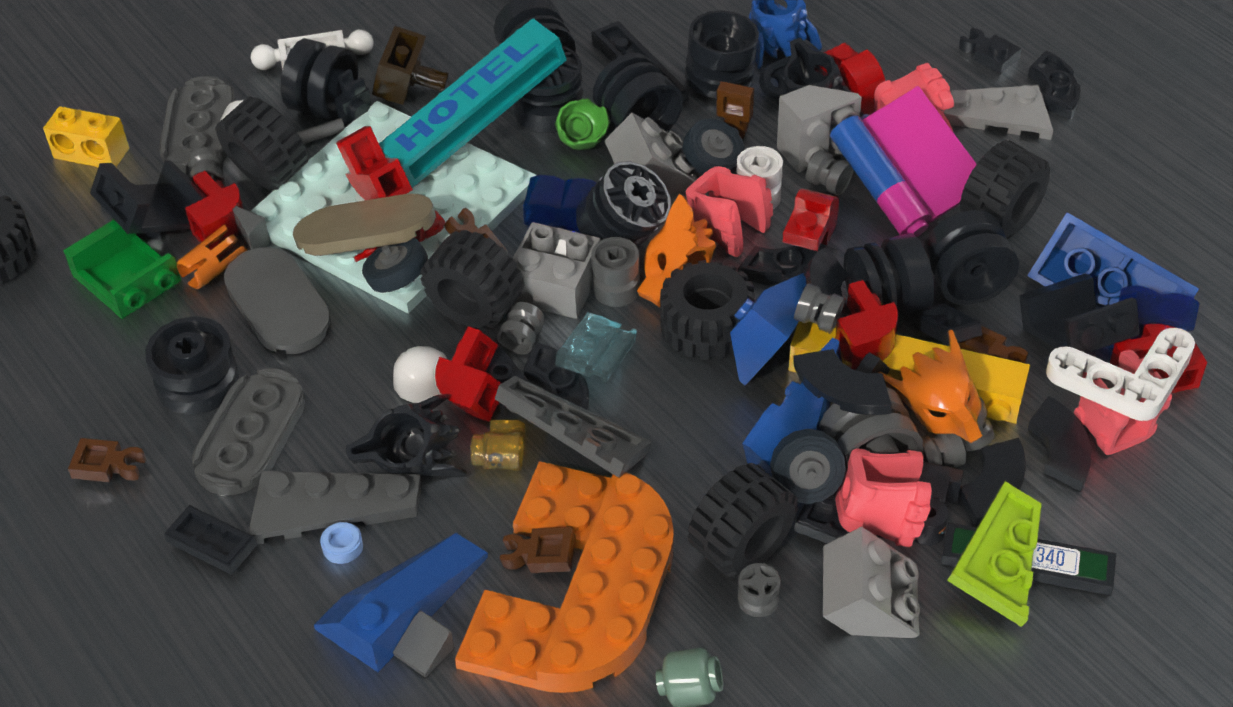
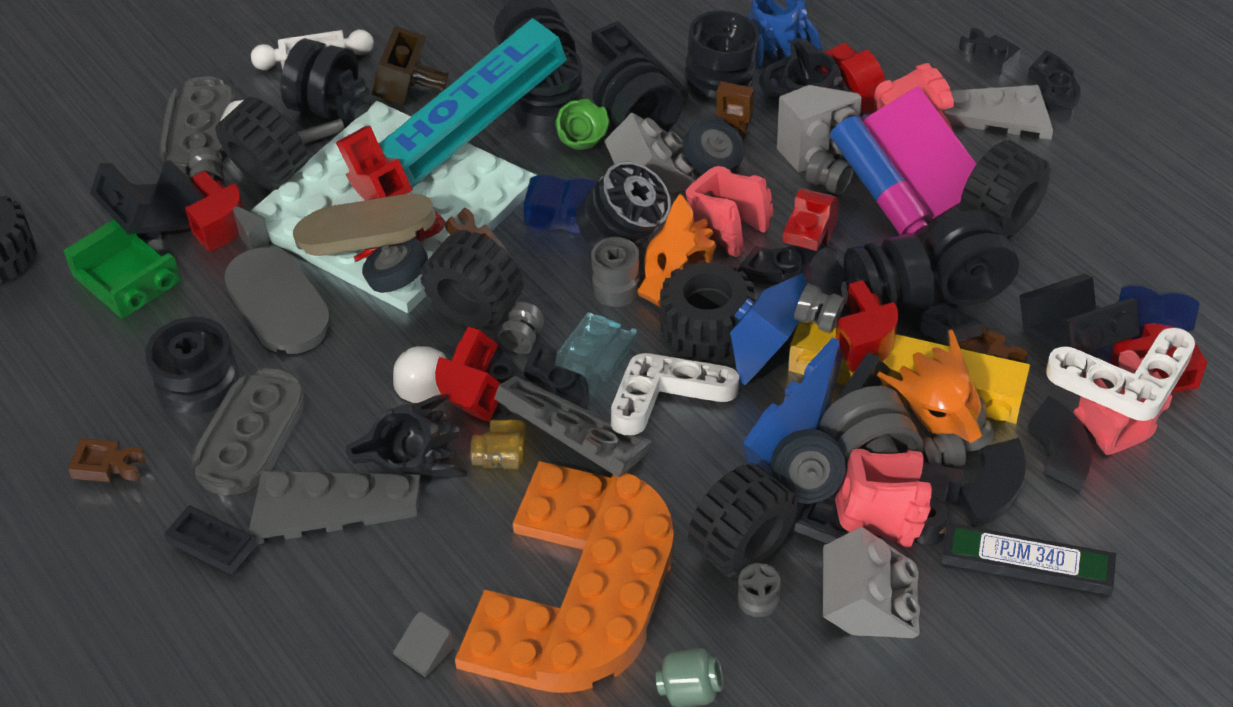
yellow brick [43,106,129,167] -> none
orange arm [177,225,247,289] -> none
blue wedge [314,533,488,672] -> none
light blue tile [320,522,363,564] -> none
reddish brown plate [500,527,576,573] -> none
light grey slope [513,222,601,319] -> none
white wheel [736,146,783,209] -> none
black tile [793,349,892,415] -> none
lime wing [947,481,1042,627] -> none
blue wedge [1027,212,1199,321] -> none
none -> white beam [611,353,739,435]

